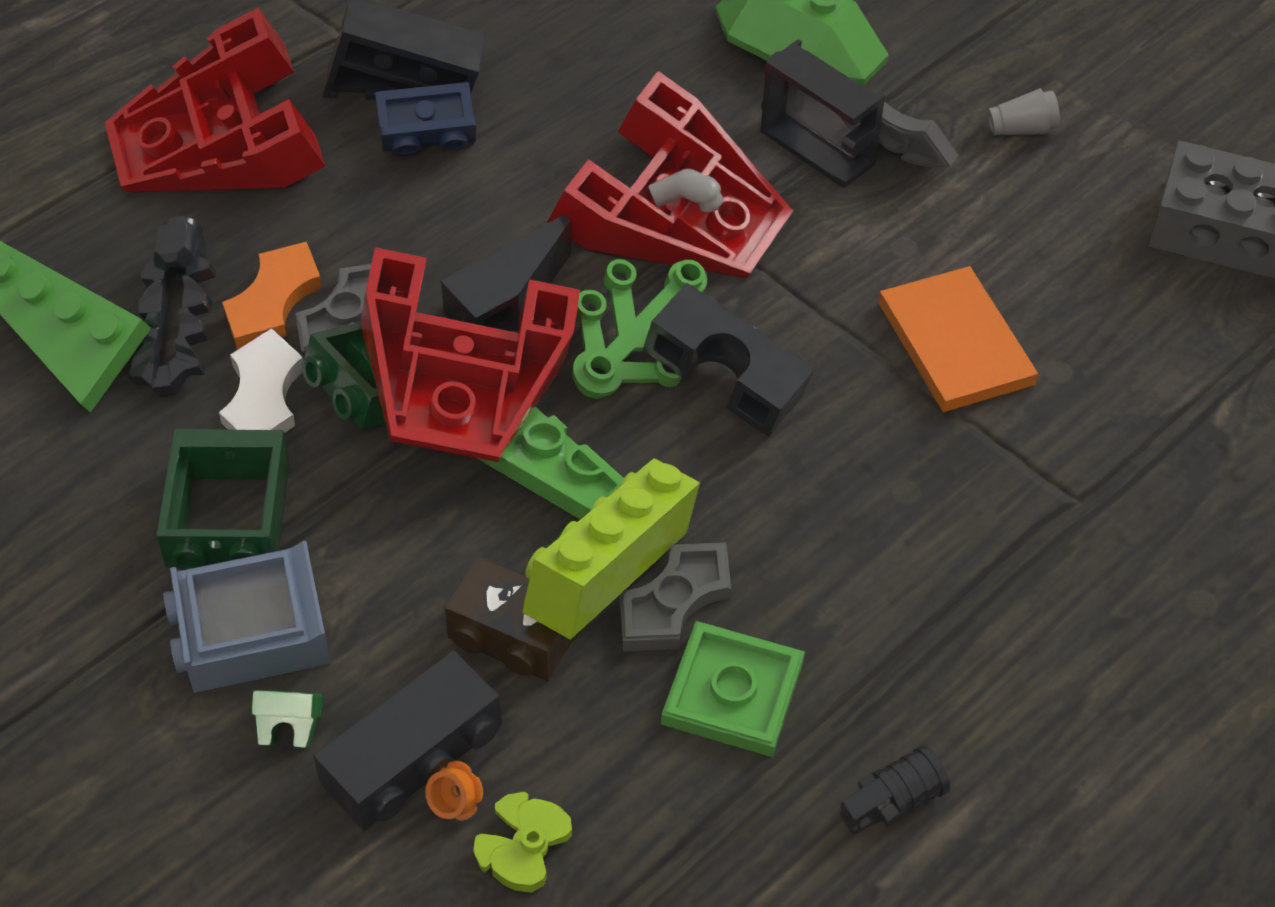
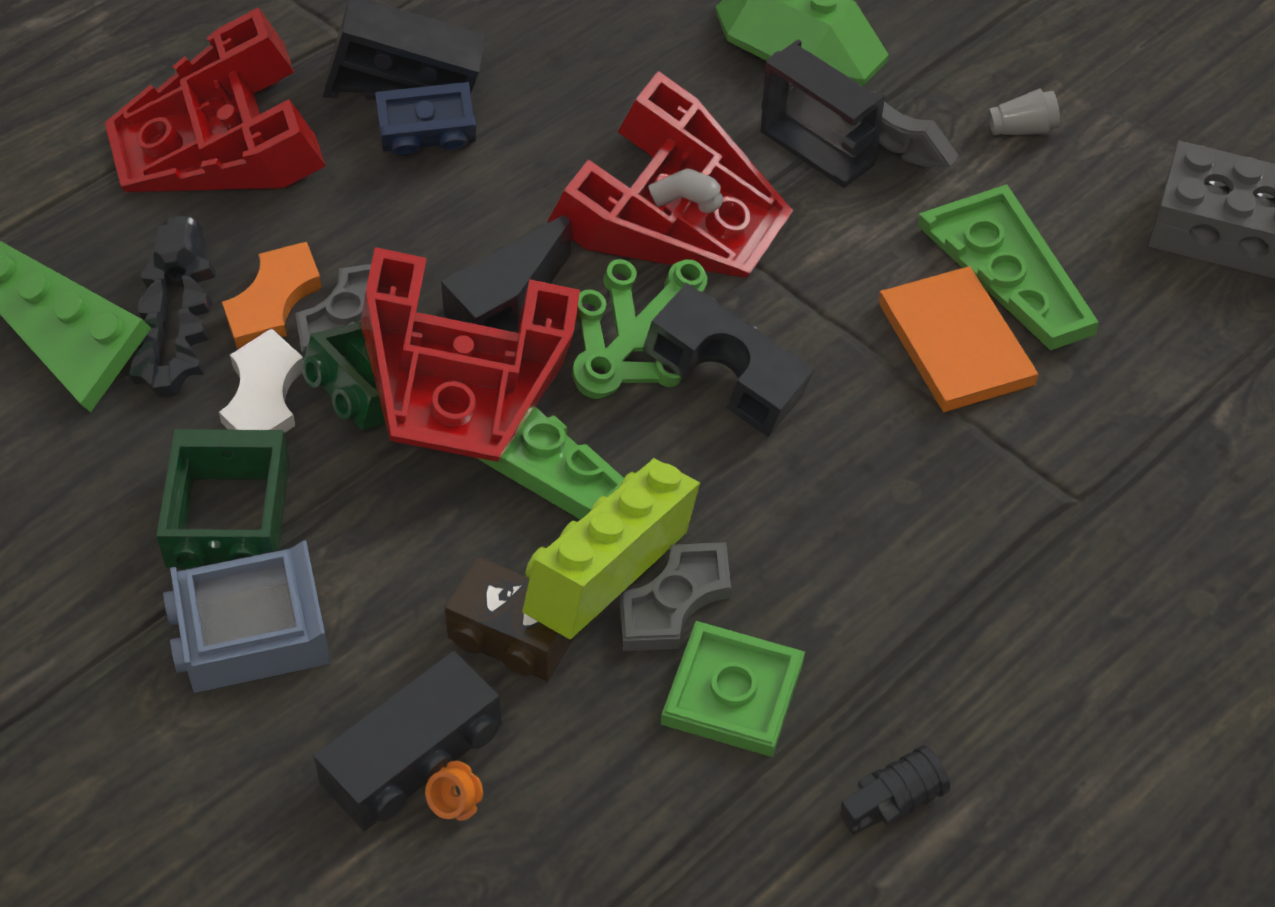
tile [251,690,323,747] -> none
lime piece [473,792,572,893] -> none
none -> bright green wing [918,184,1098,350]

